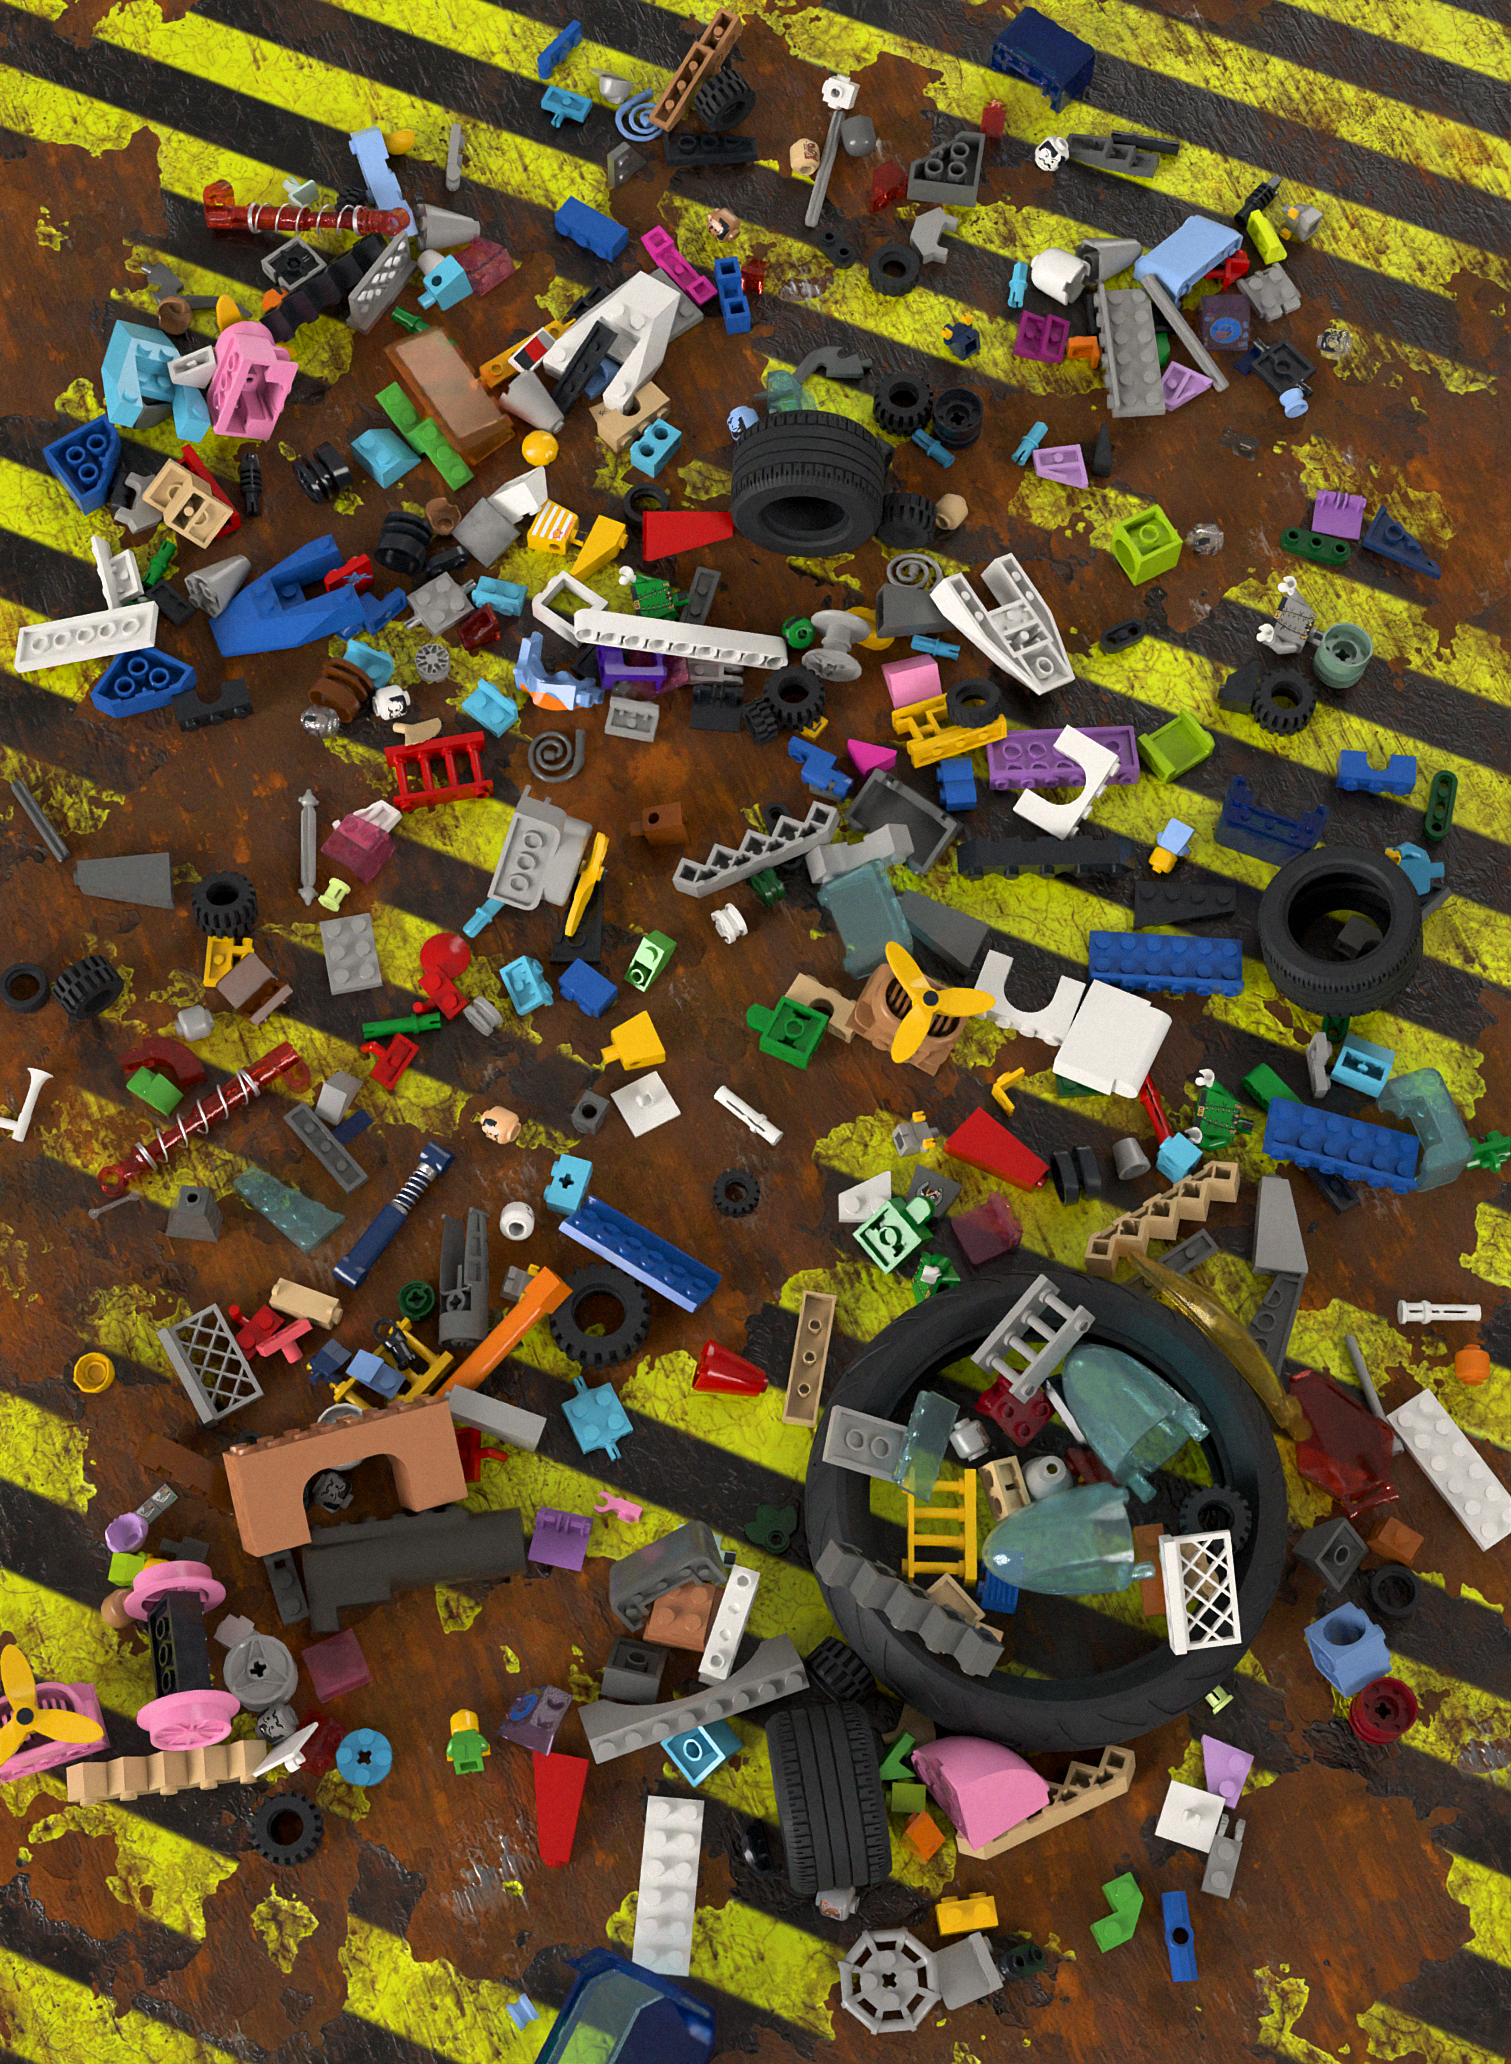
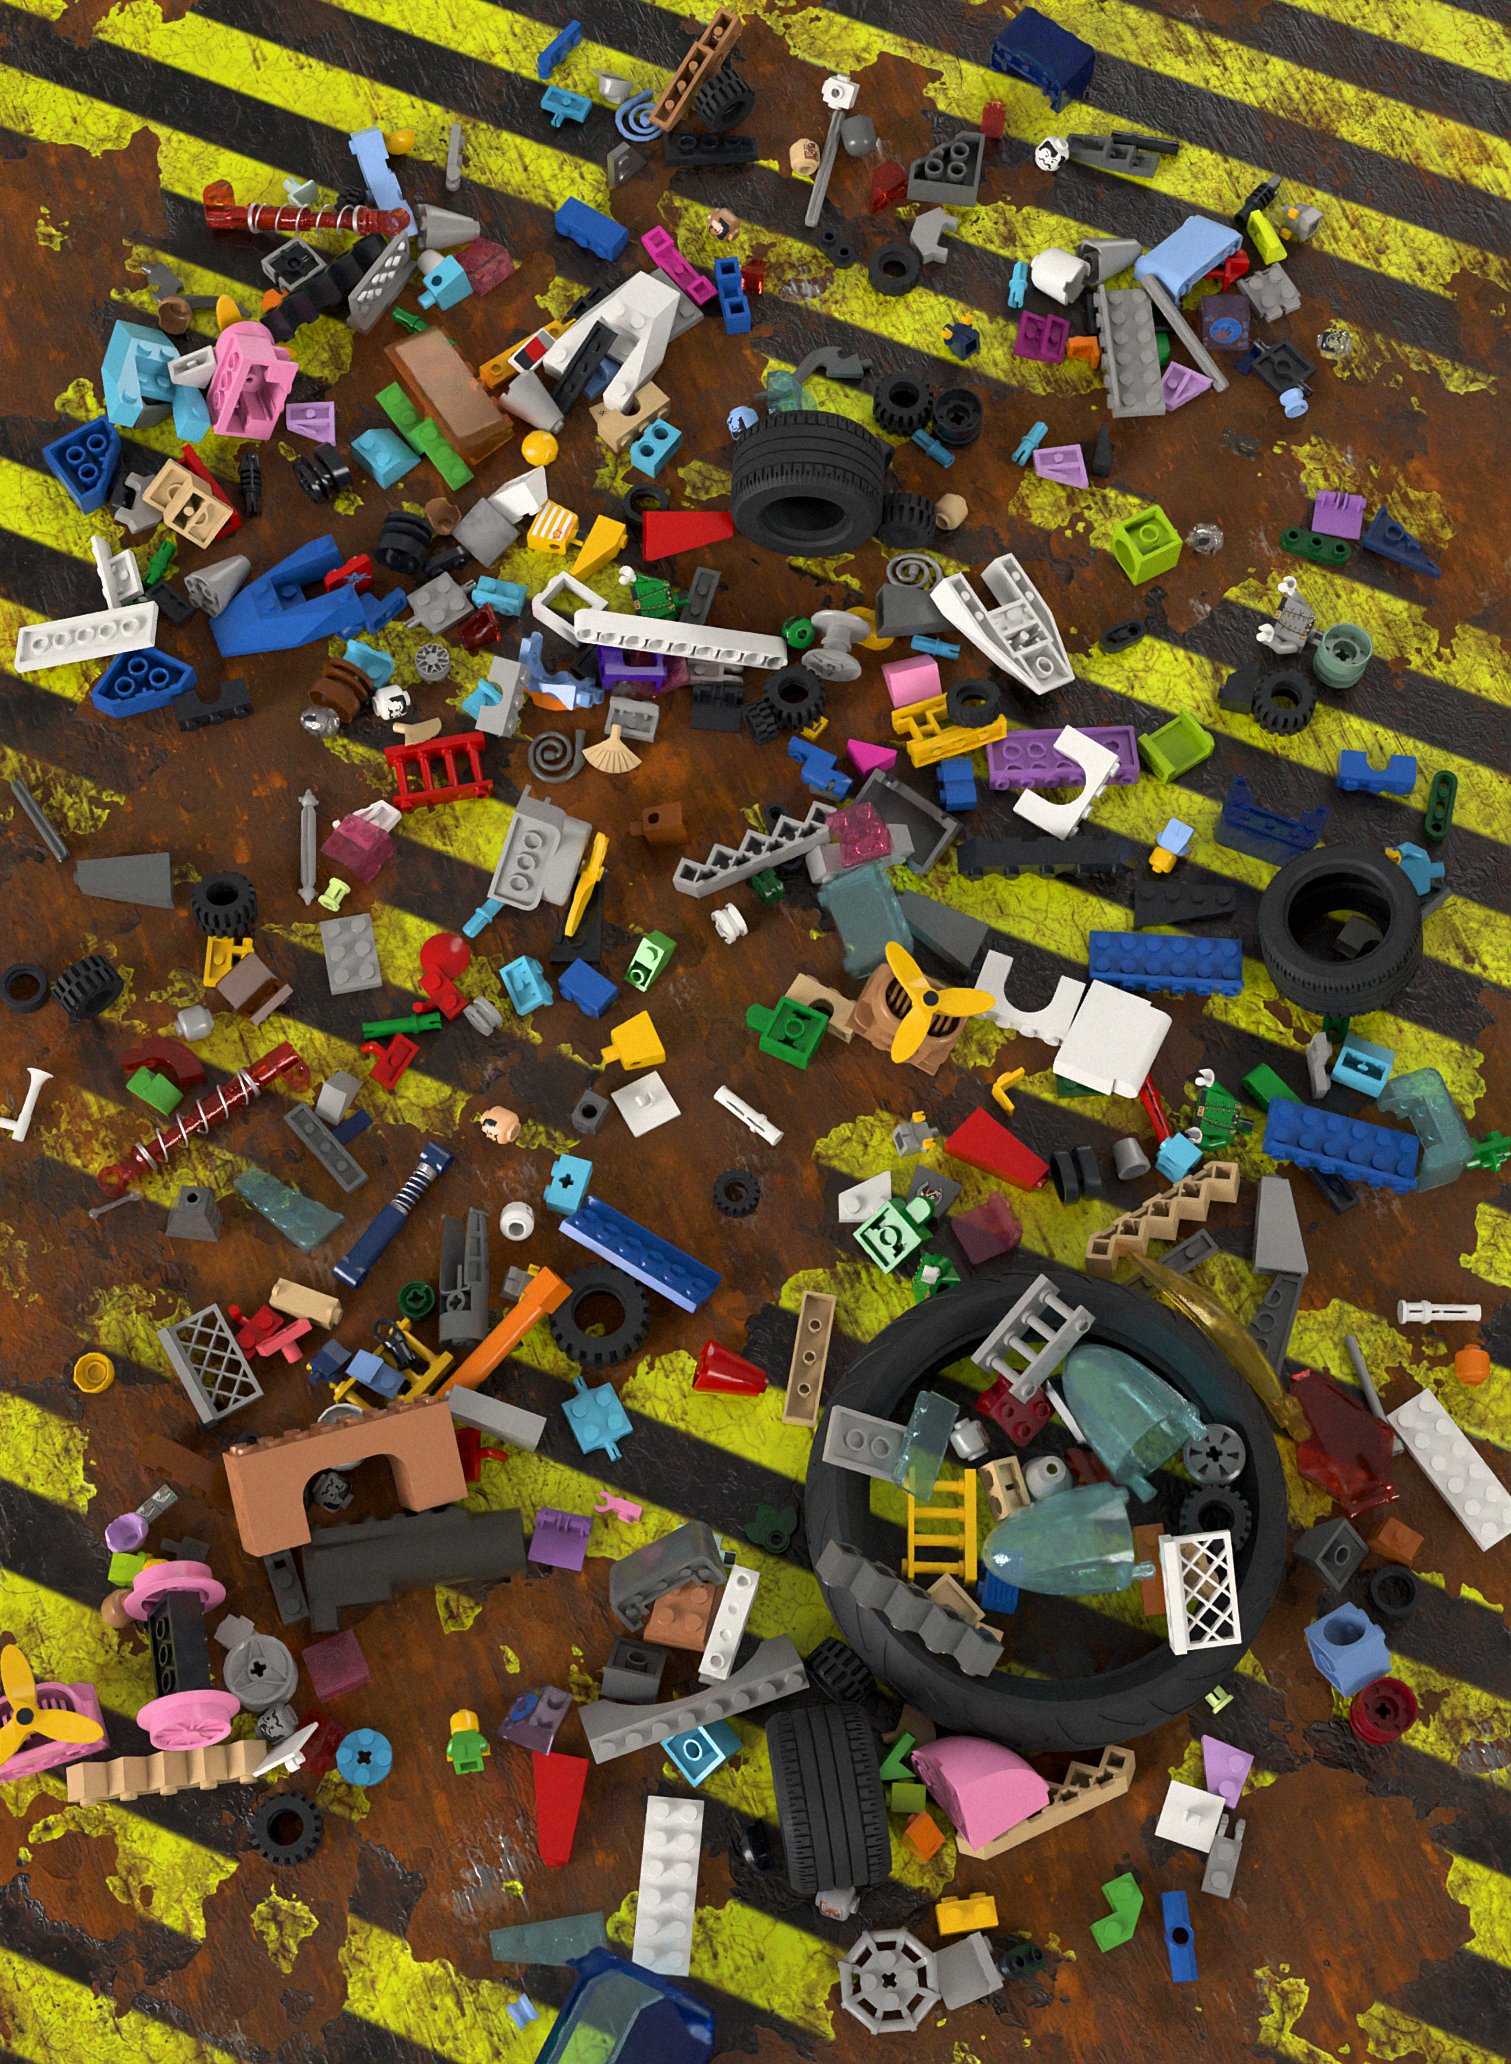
none -> lavender wing [286,401,336,446]
none -> light grey arch [475,656,530,738]
none -> clear light blue wing [489,1911,611,1970]
none -> tan hand [582,724,642,773]
none -> clear pink bracket [825,802,891,869]
none -> dark grey wheel [1183,1424,1246,1487]

